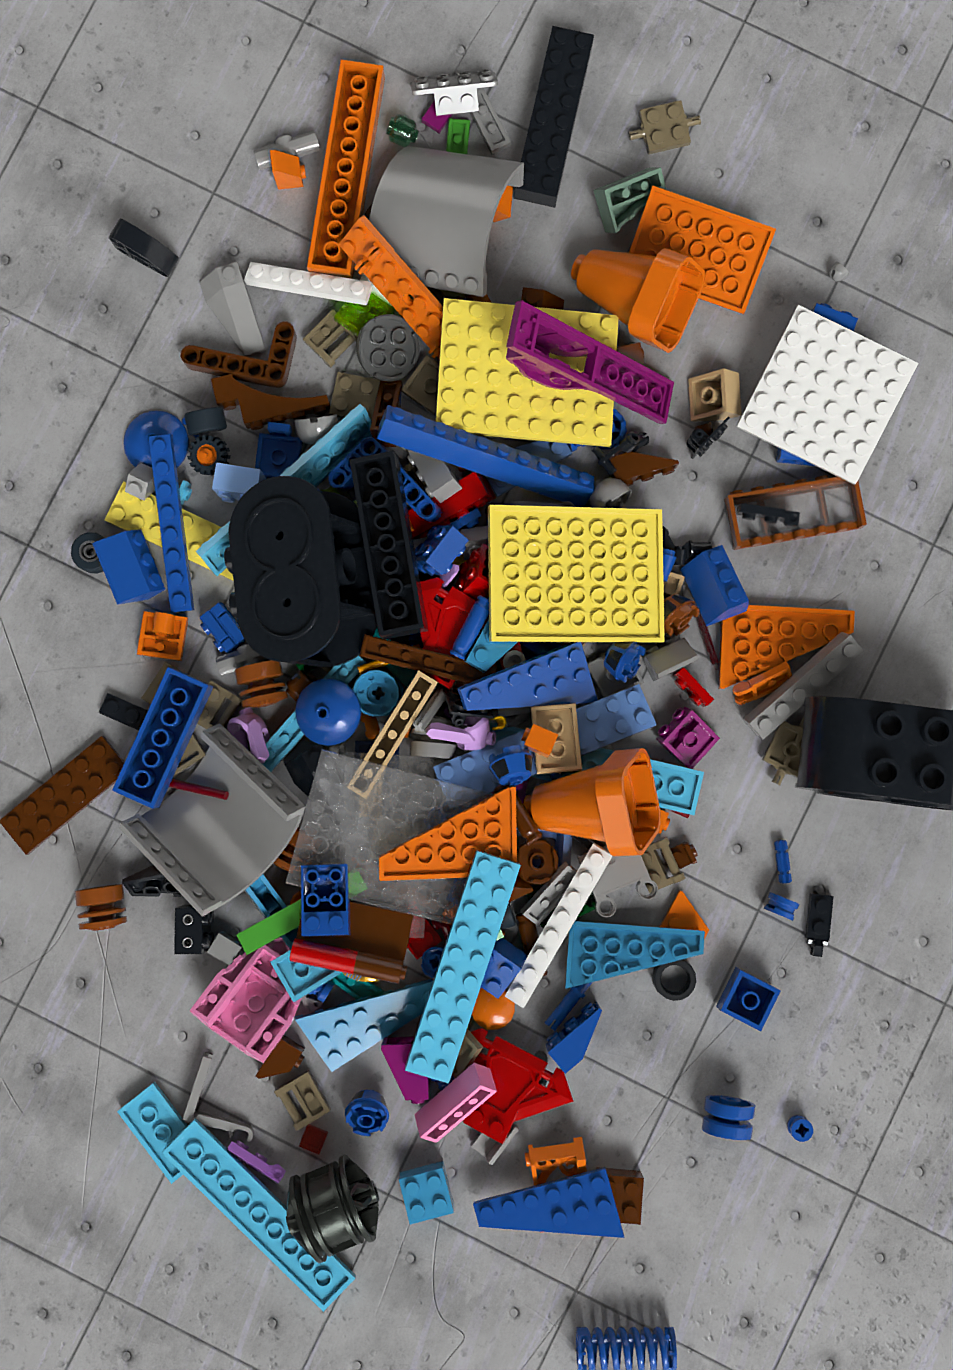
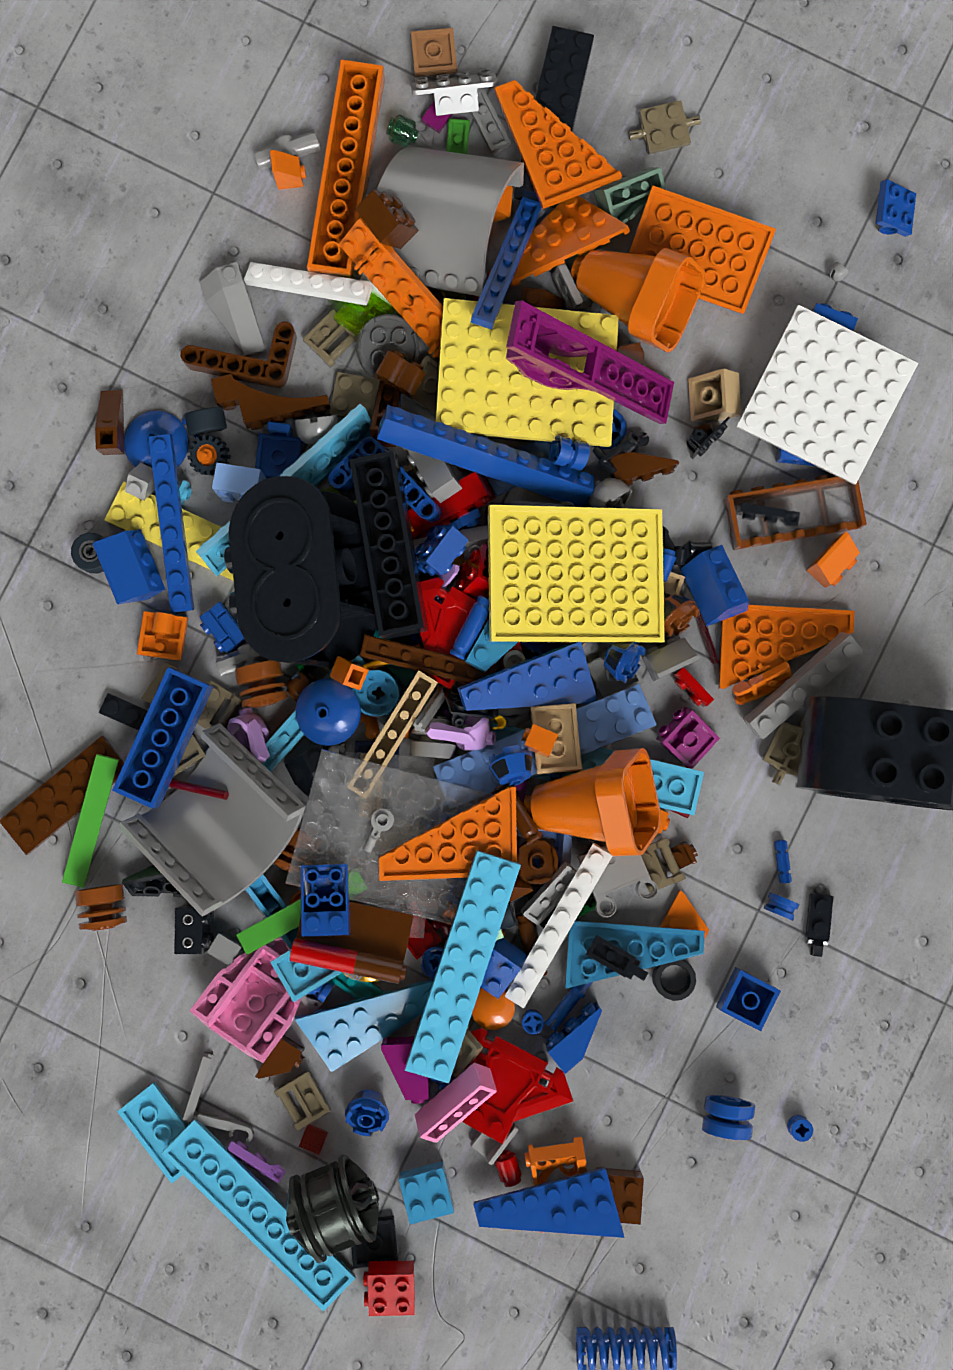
black beam [108,218,179,277] -> none
none -> bright green tile [62,754,119,888]
none -> reddish brown slope [95,390,125,455]
none -> orange brick [329,656,369,690]
none -> black tile [351,1216,399,1269]
none -> reddish brown brick [355,189,419,249]
none -> light grey plate [362,808,394,853]
none -> red brick [363,1261,415,1316]
none -> reddish brown brick [373,350,426,398]
none -> medium nougat plate [411,28,457,77]
none -> blue plate [470,197,542,330]
none -> orange wing [487,196,630,287]
none -> orange wing [494,80,622,209]
none -> red brick [495,1150,522,1187]
none -> blue wheel [522,1009,544,1034]
none -> blue wheel [549,435,590,471]
none -> light grey panel [552,264,593,311]
none -> black hinge [585,935,648,981]
none -> orange slope [806,532,860,588]
none -> blue plate [876,179,916,237]

